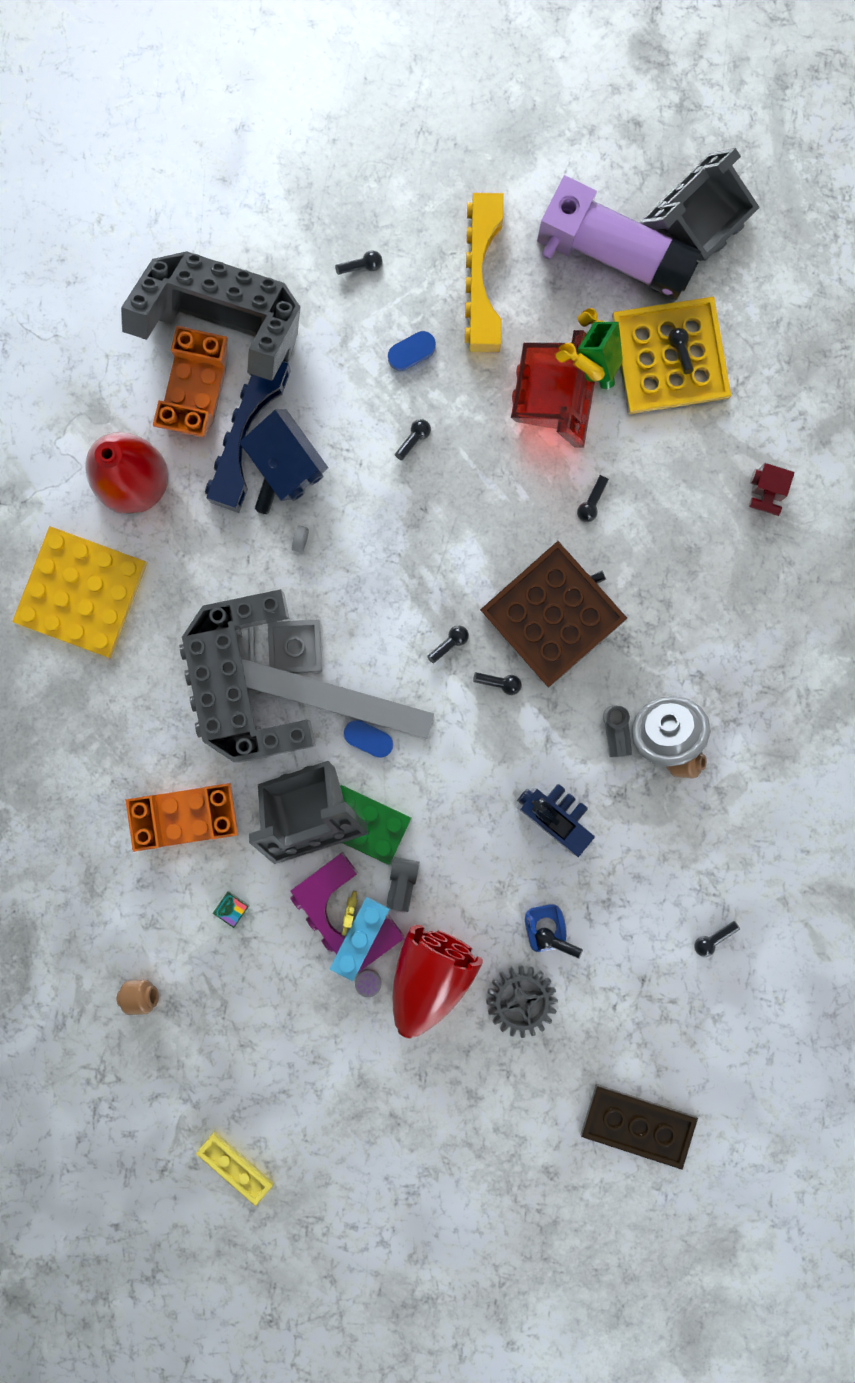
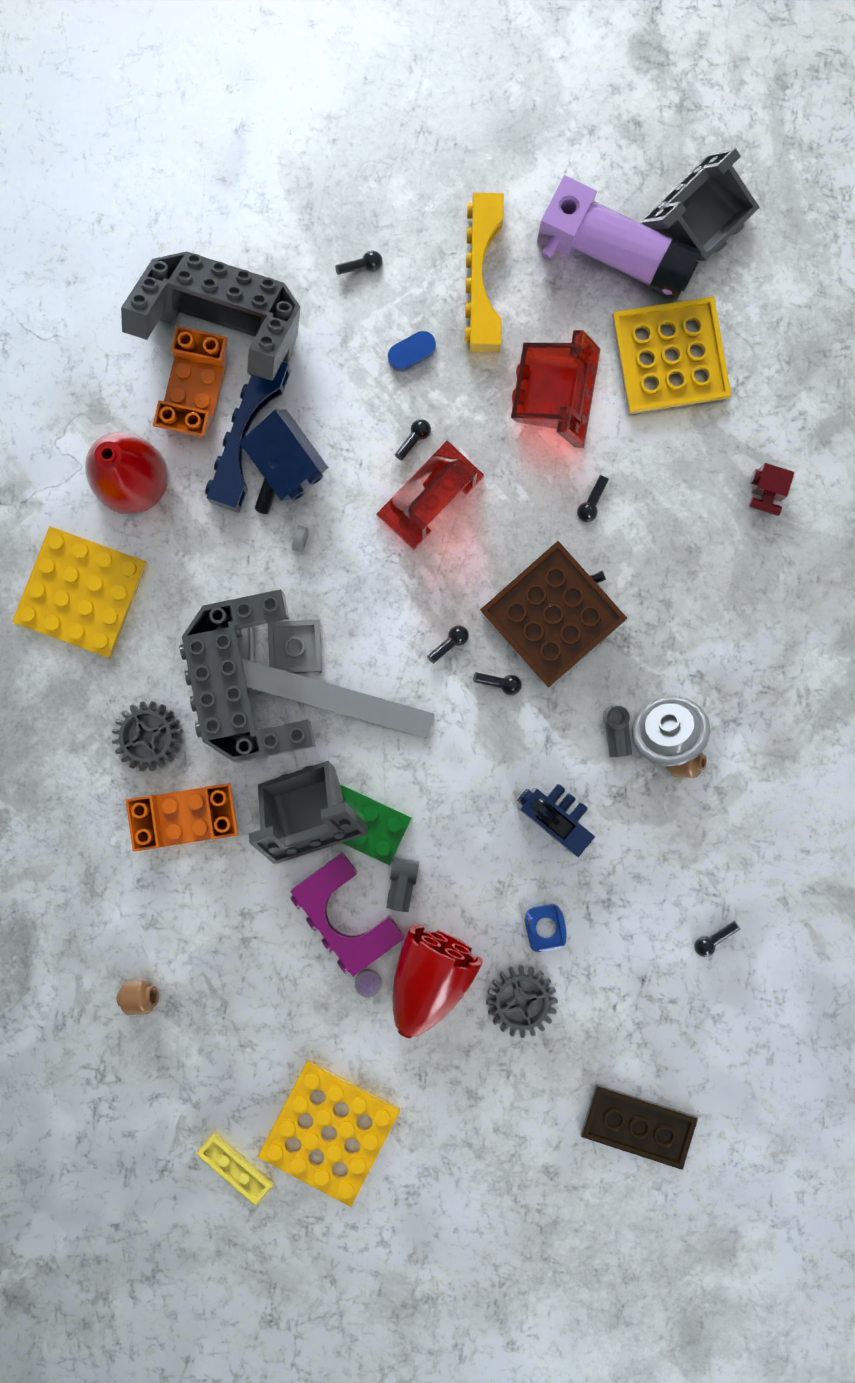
tile [212,891,250,928] -> none
medium azure plate [330,896,390,981] -> none
light yellow piece [342,891,358,936] -> none
blue tile [344,720,393,758] -> none
black bar [535,928,583,959] -> none
green torso [555,308,623,389] -> none
black bar [668,328,694,374] -> none
none -> dark grey gear [112,701,183,771]
none -> yellow piece [258,1060,400,1207]
none -> clear red windscreen [377,440,484,550]

